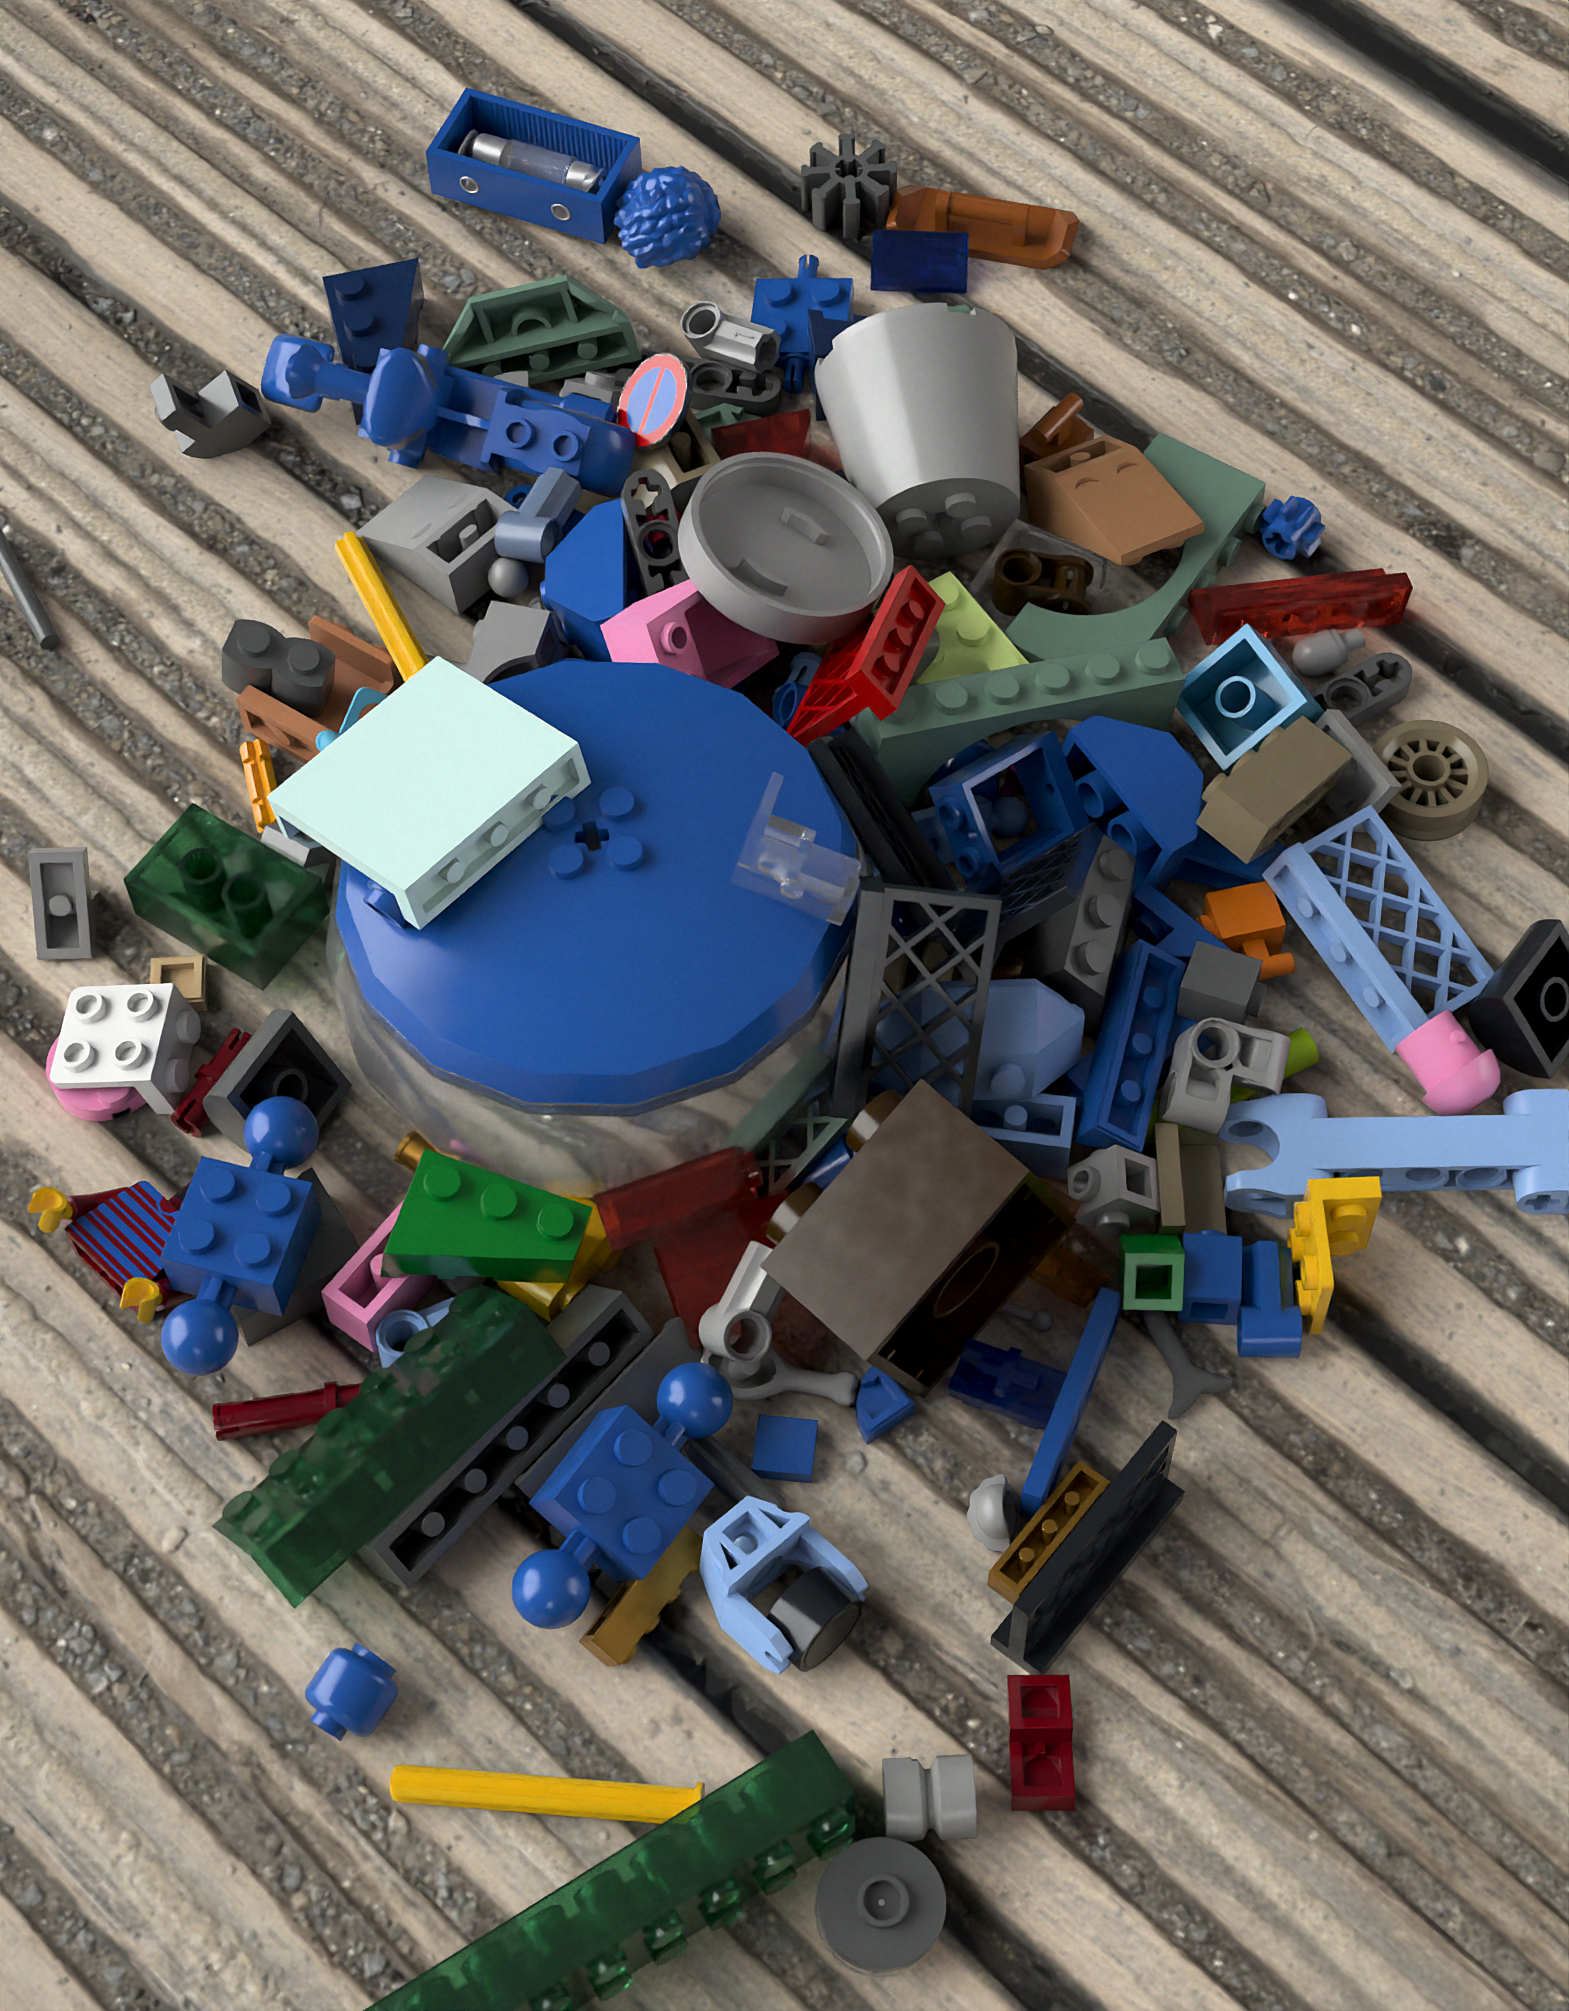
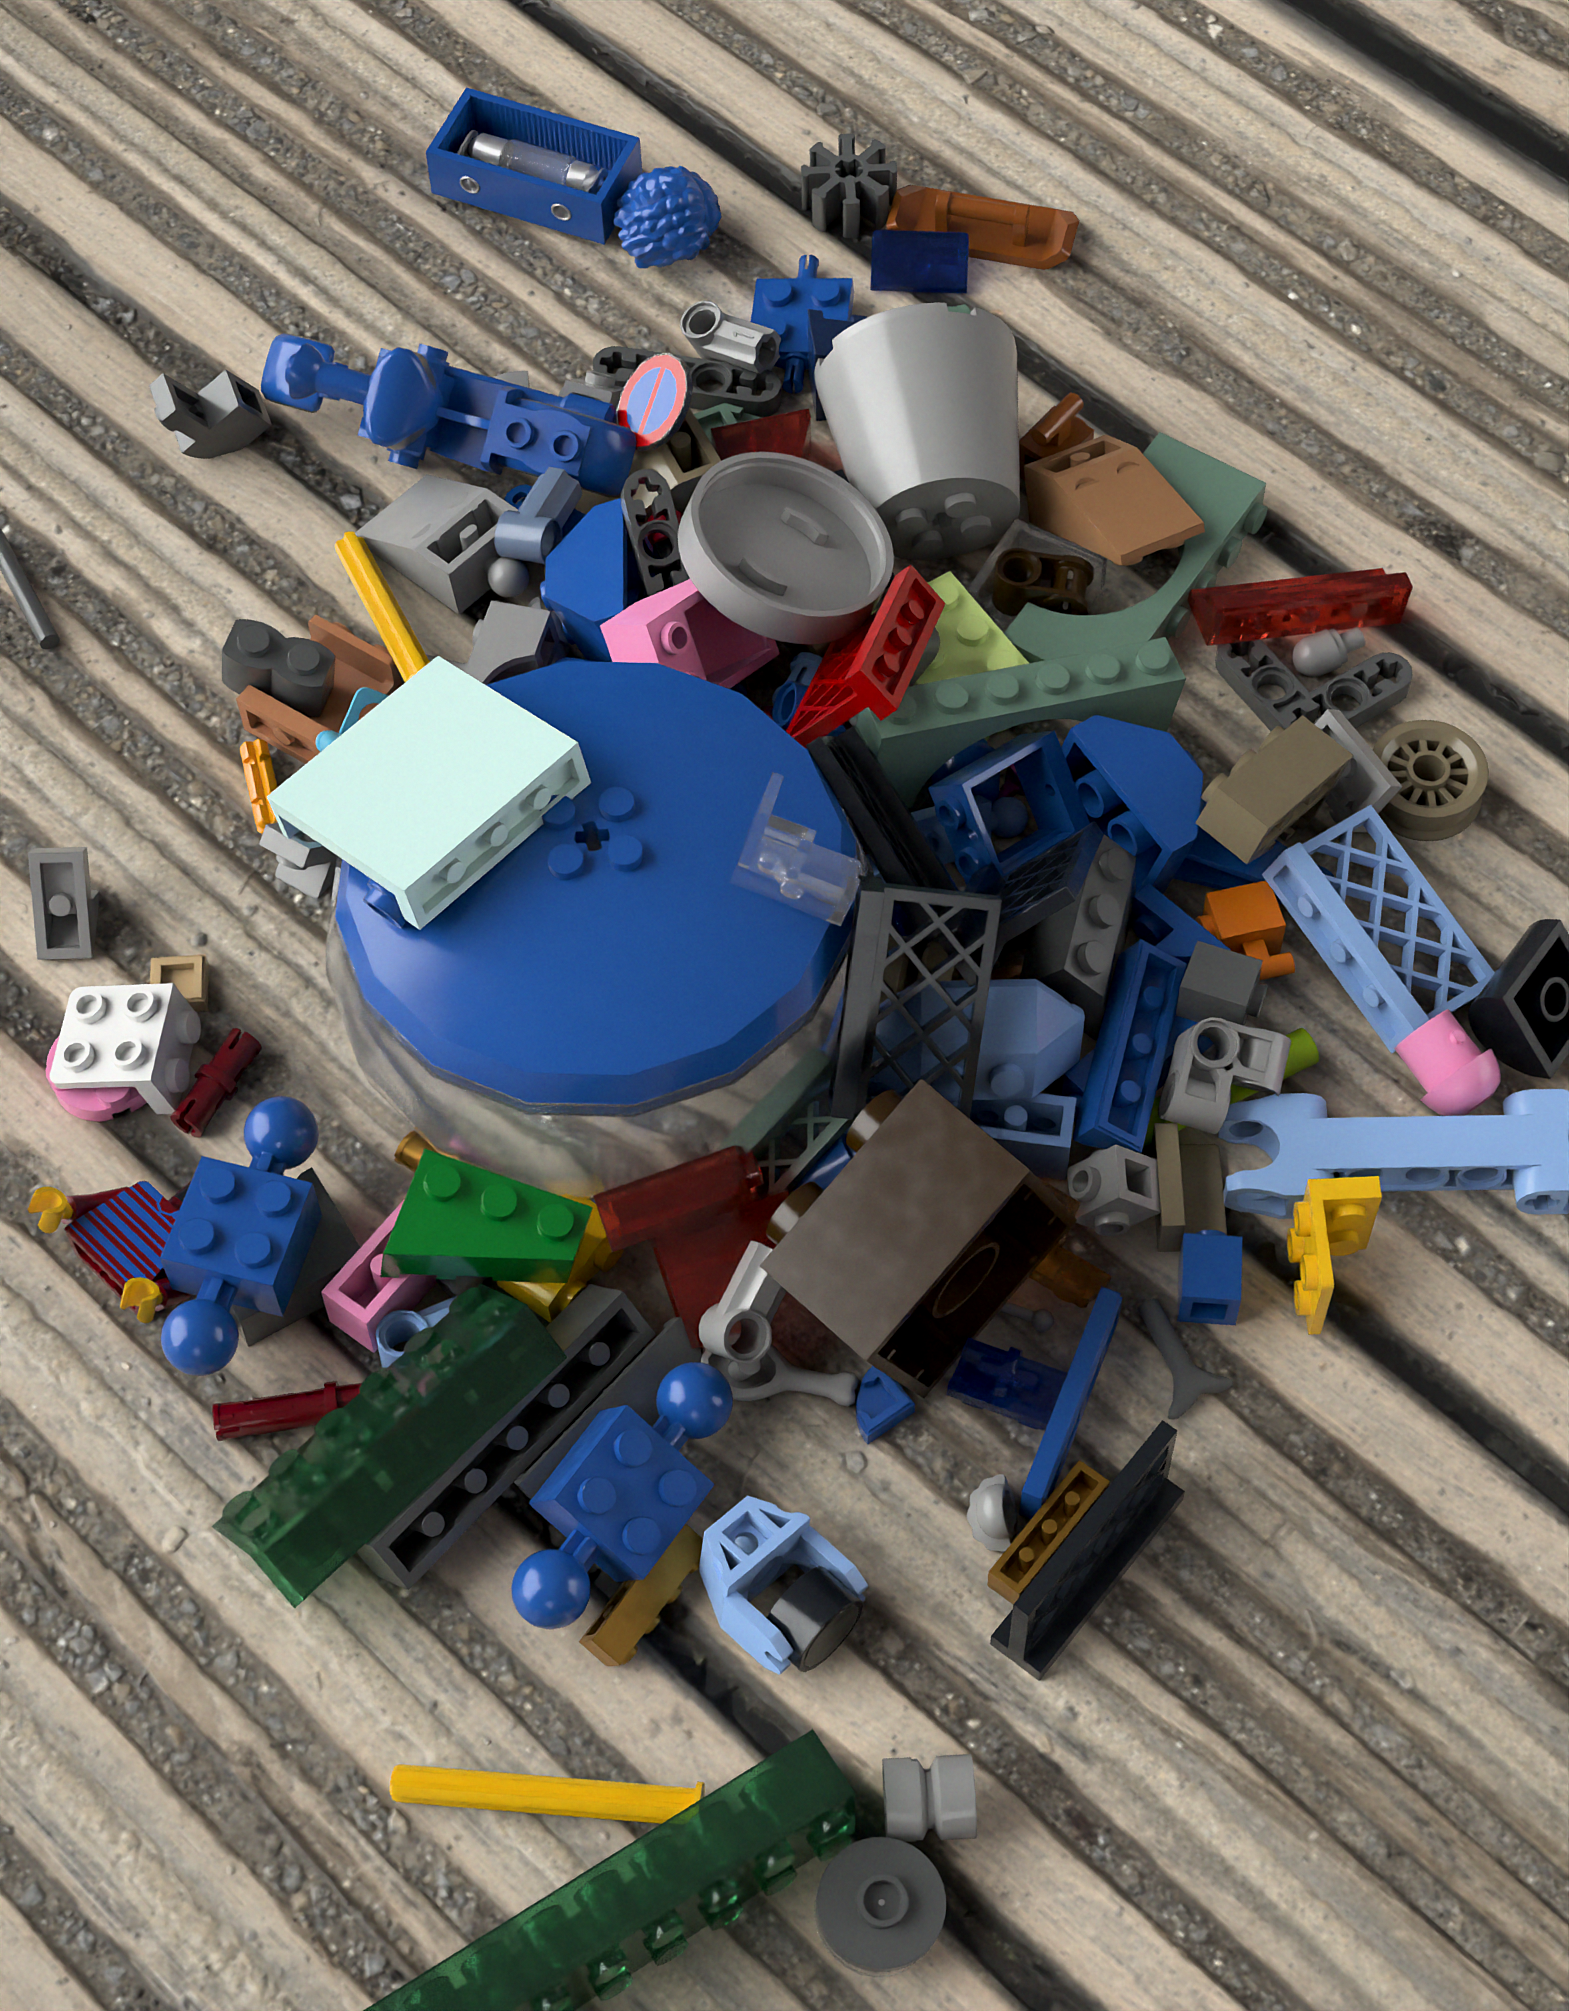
clear green brick [123,803,330,991] -> none
dark grey brick [203,1009,352,1154] -> none
blue head [305,1643,398,1741] -> none
dark blue wedge [322,258,425,425] -> none
sand green wedge [442,274,642,385] -> none
dark grey axle [684,1435,786,1511] -> none
blue tile [752,1414,818,1483] -> none
dark red slope [1007,1674,1076,1811] -> none
green brick [1117,1234,1185,1311] -> none
dark azure brick [1176,623,1325,775] -> none
blue piece [1237,1241,1302,1359] -> none
blue gear [1258,496,1326,560] -> none

